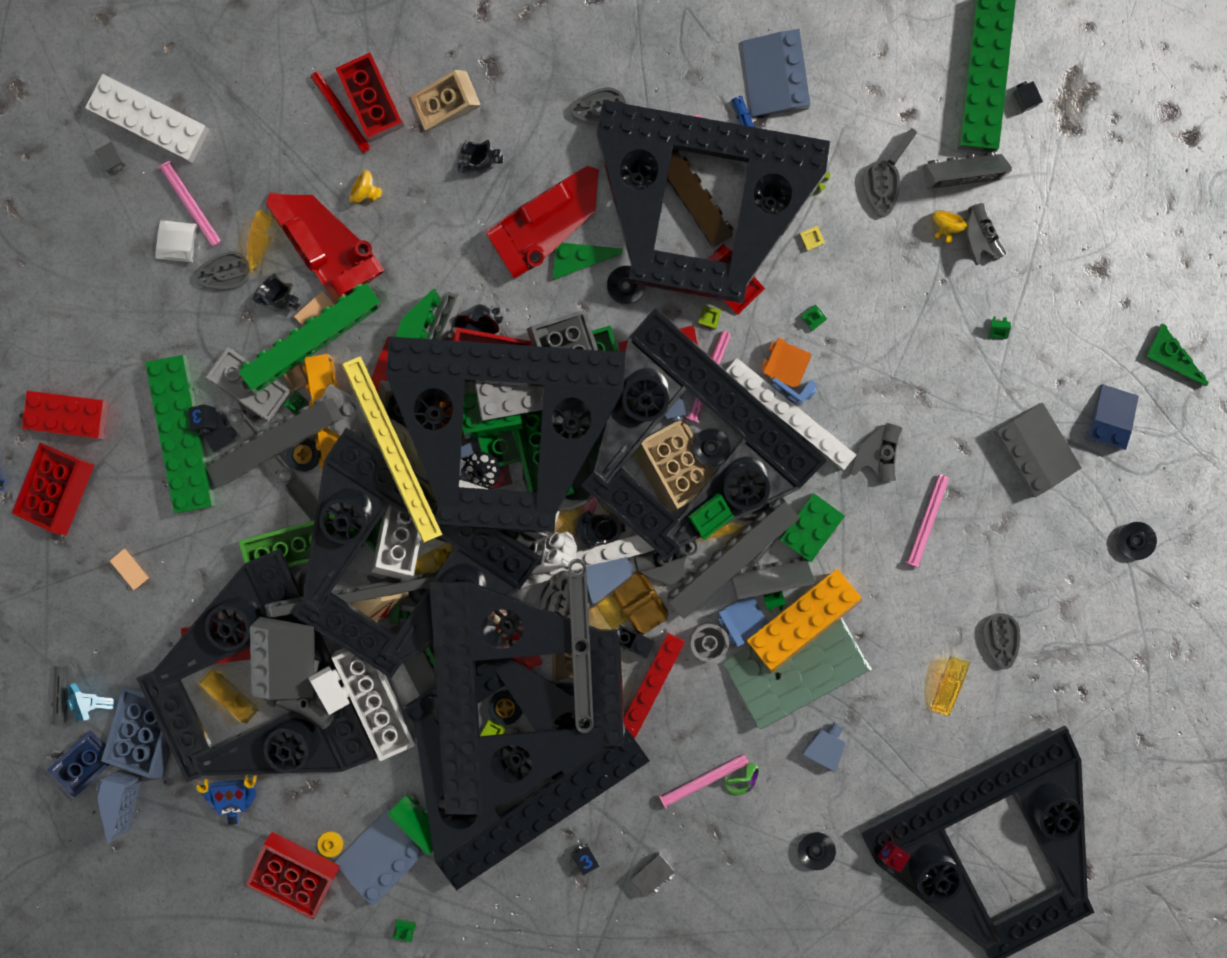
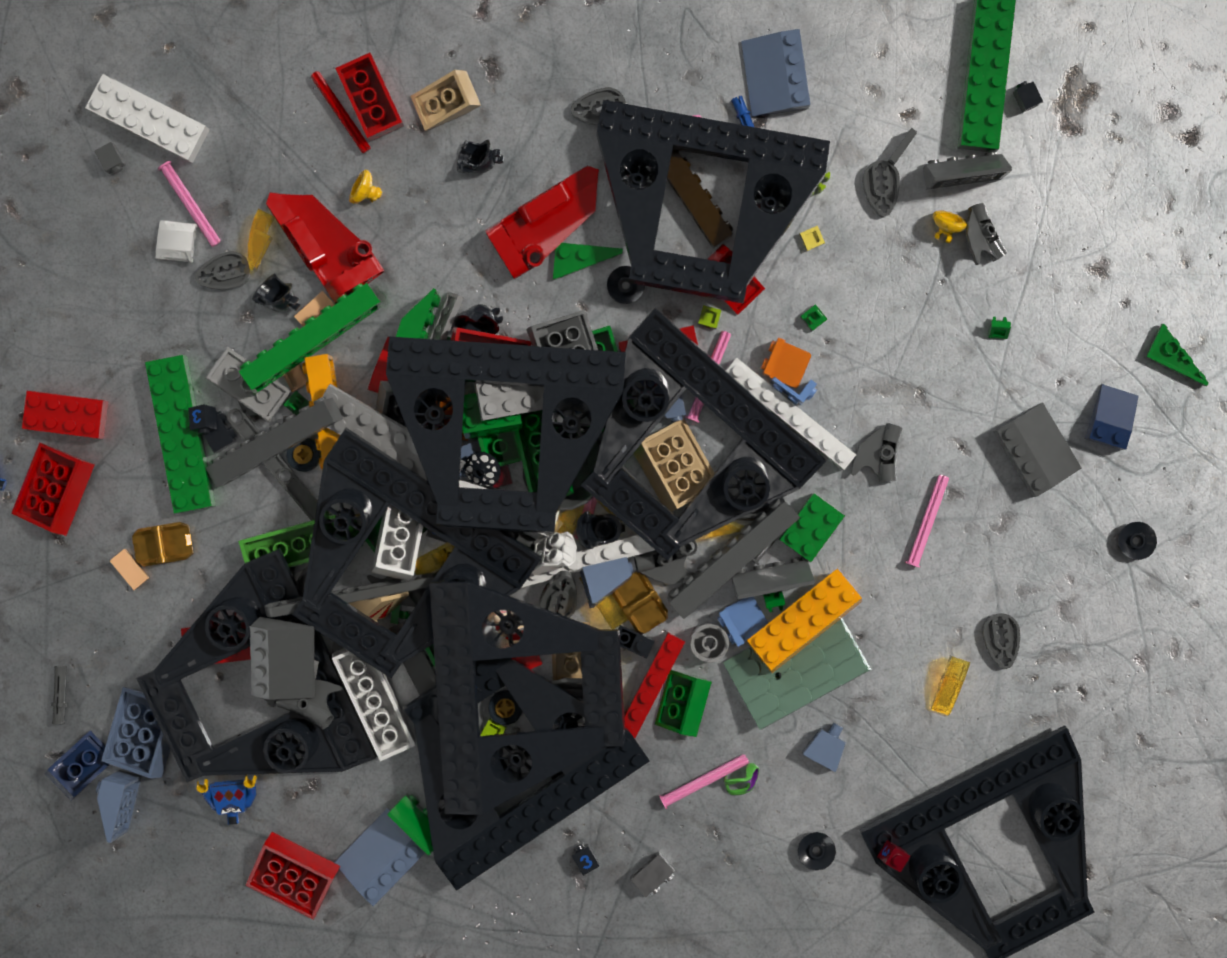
medium azure piece [66,683,114,723] -> none
clear yellow slope [200,669,259,724] -> none
white brick [308,666,350,715] -> none
yellow piece [317,831,343,857] -> none
light yellow plate [342,356,442,543] -> none
green tile [393,918,416,942] -> none
dark grey beam [568,559,594,733] -> none
green plate [688,494,734,540] -> none
black dish [692,428,730,466] -> none
none -> pearl gold shield [132,522,194,567]
none -> green slope [654,669,712,737]

